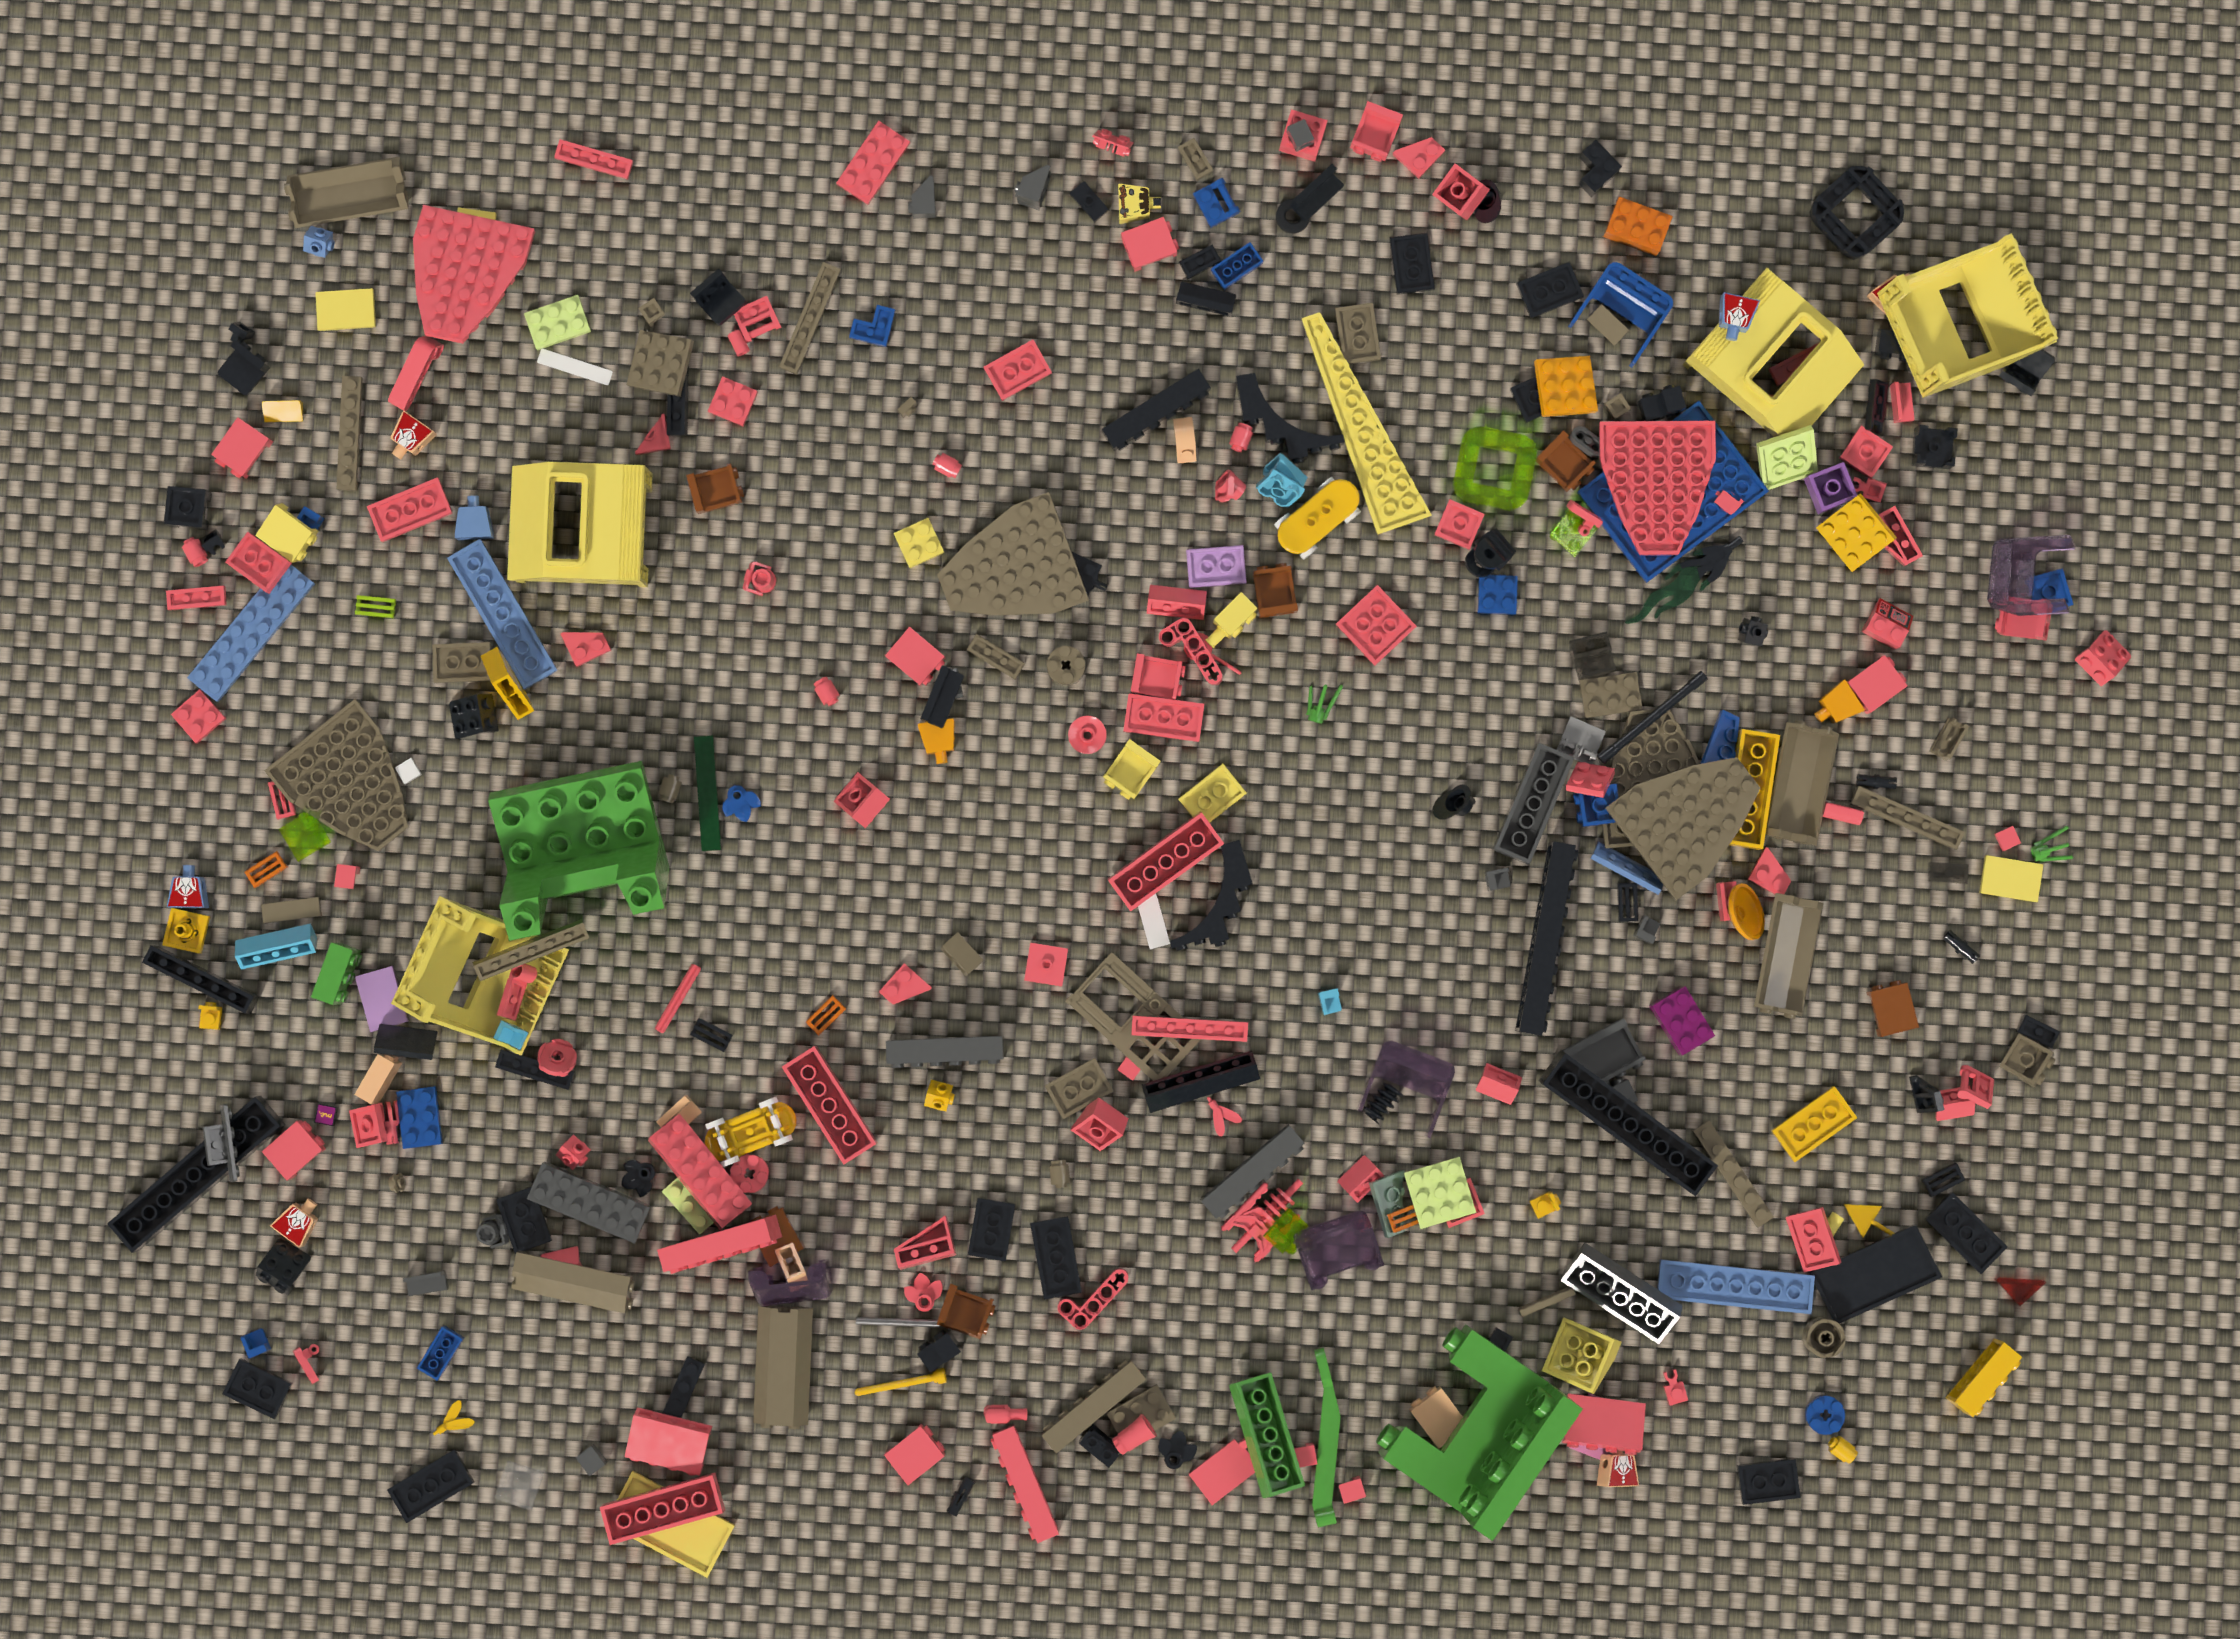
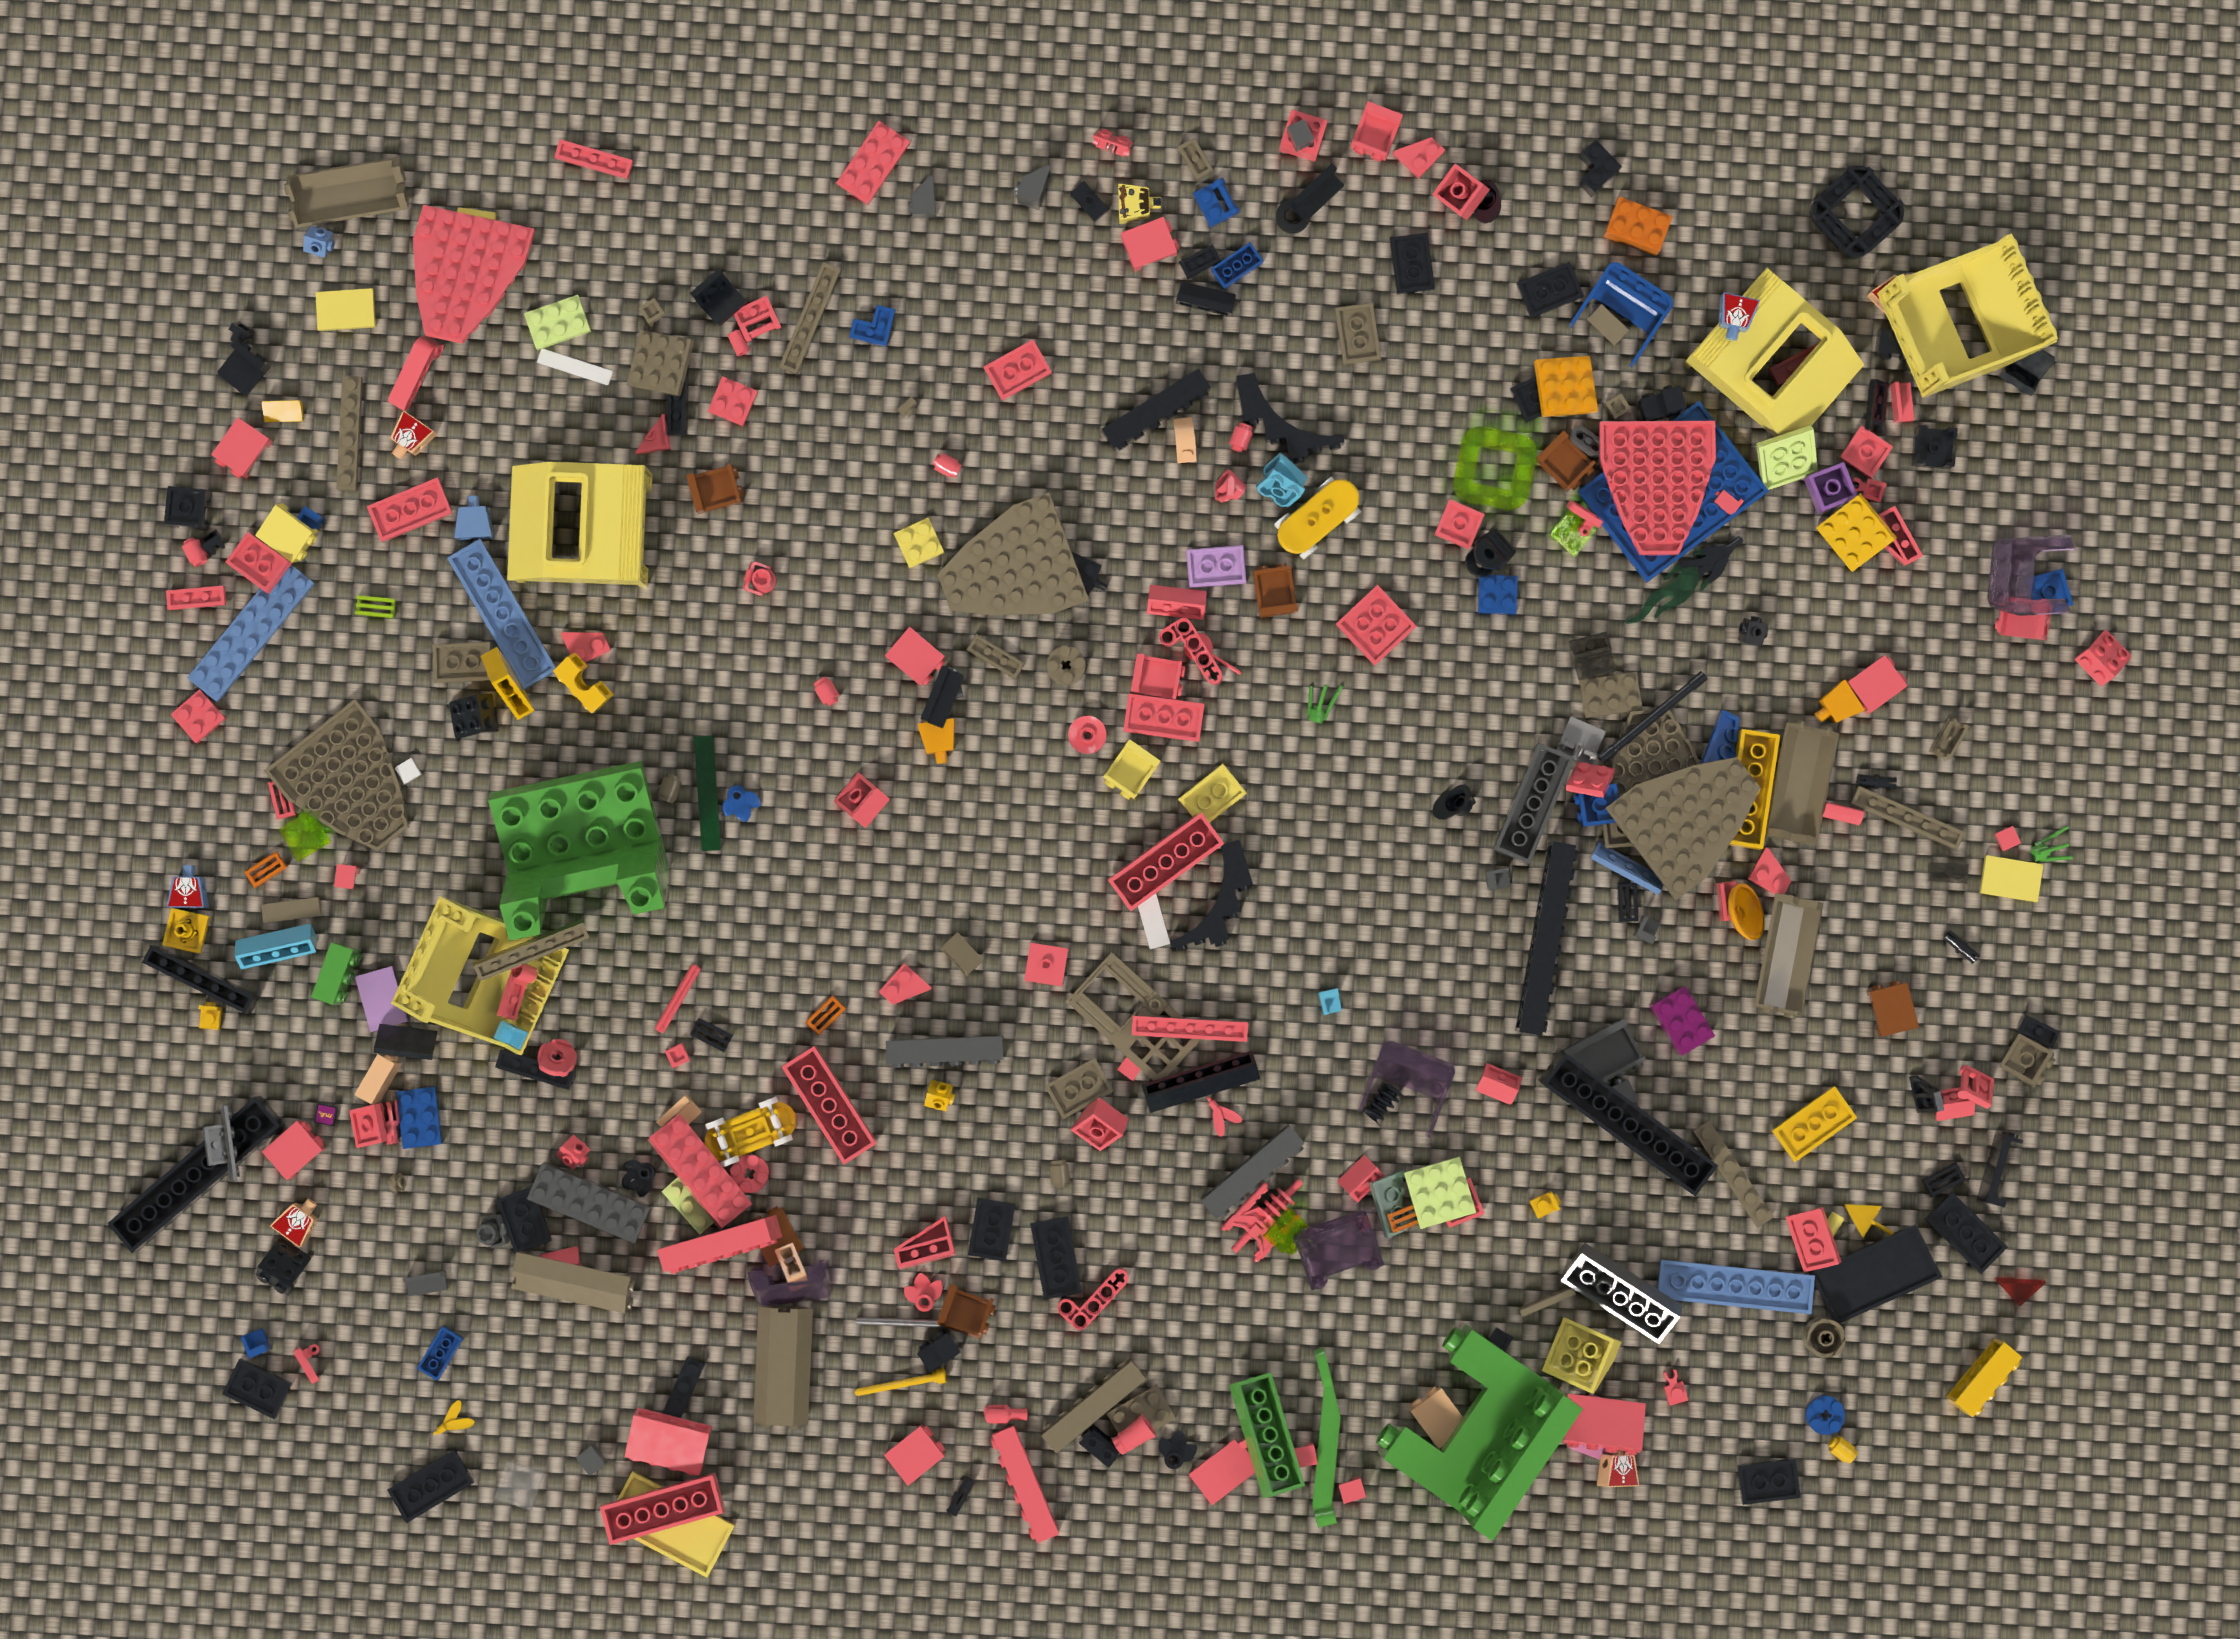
light yellow brick [1205,592,1257,648] -> none
light yellow wing [1301,312,1432,535] -> none
coral slope [1861,598,1914,650] -> none
none -> yellow arch [553,653,614,713]
none -> coral tile [665,1043,691,1068]
none -> black panel [1976,1131,2023,1208]

